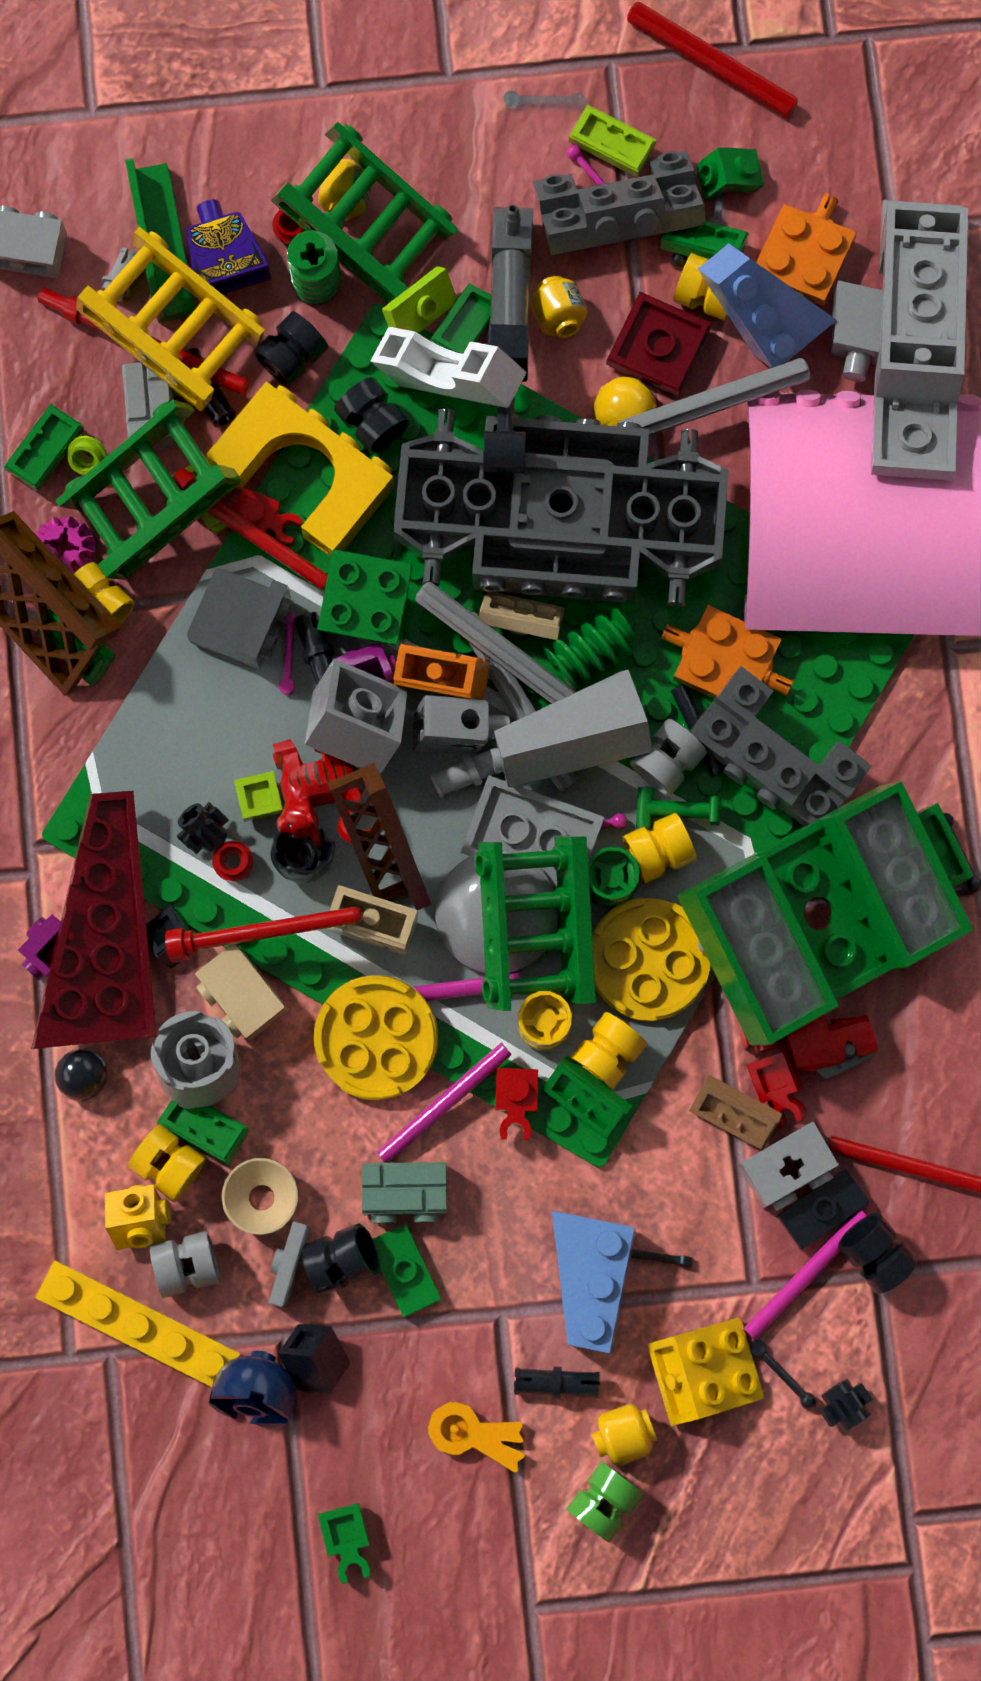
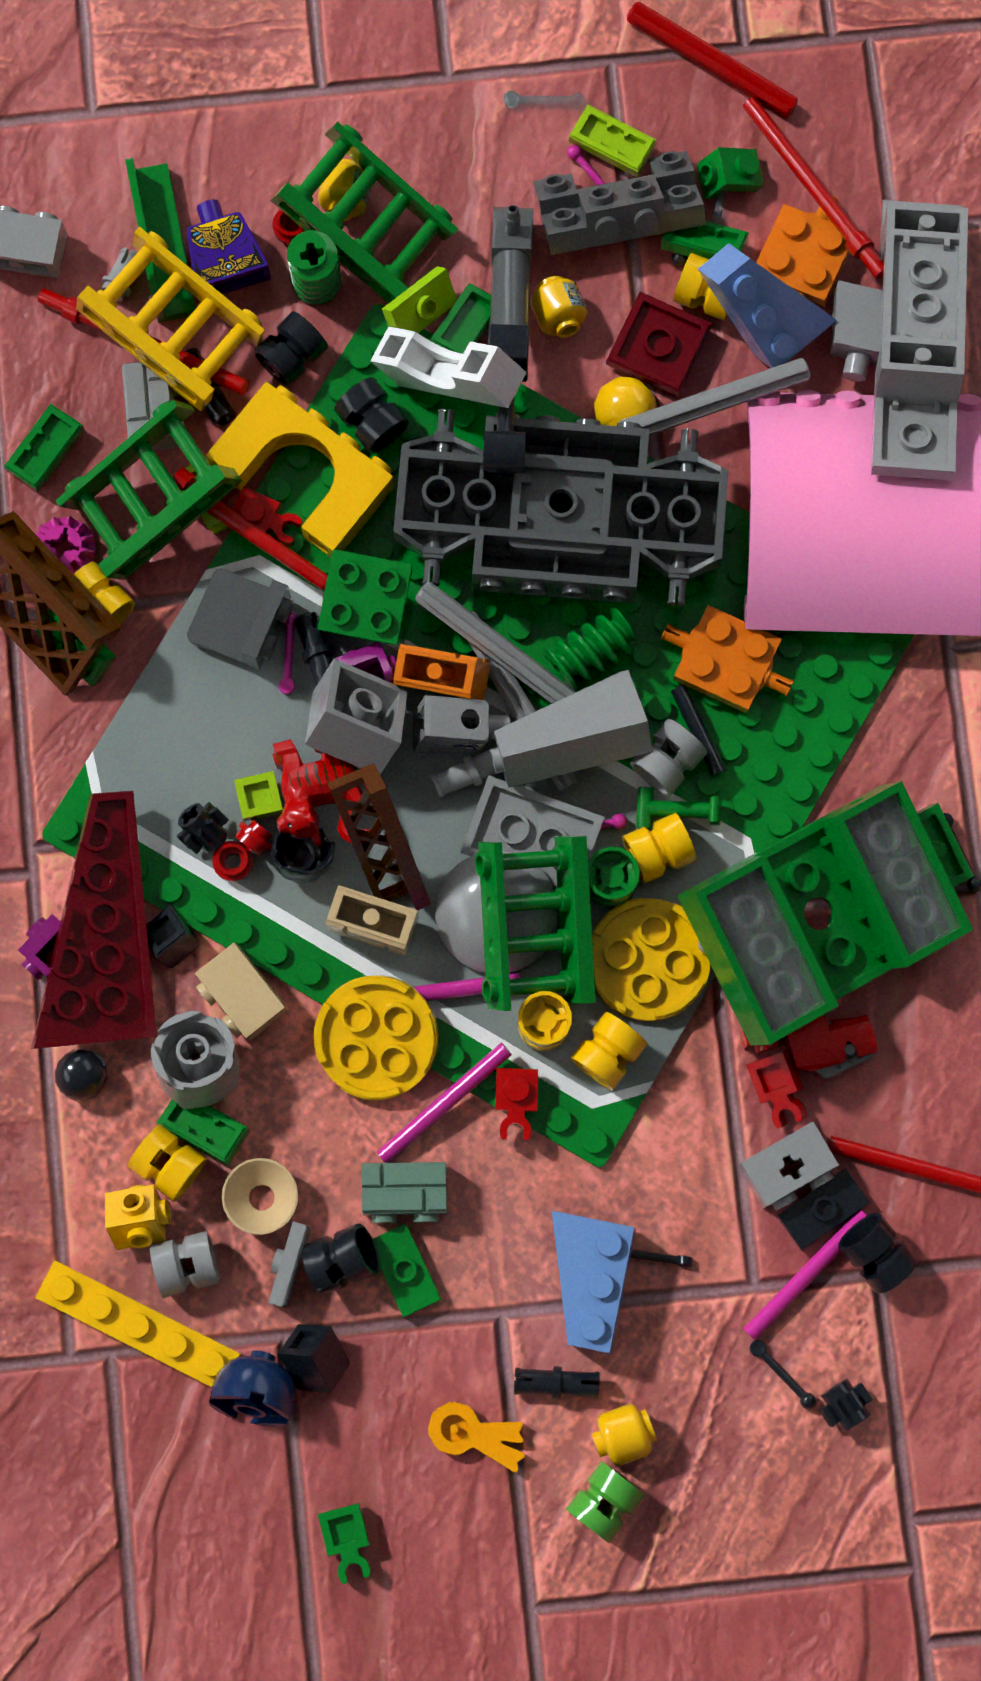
lime plate [67,435,107,475] -> none
red piece [165,907,363,963] -> none
tan plate [478,591,565,640] -> none
green plate [542,1055,633,1140] -> none
yellow bracket [647,1318,764,1426] -> none
dark grey bracket [689,666,872,827] -> none
medium nougat plate [689,1075,782,1150] -> none
none -> red plate [235,820,272,856]
none -> red bar [743,97,884,280]

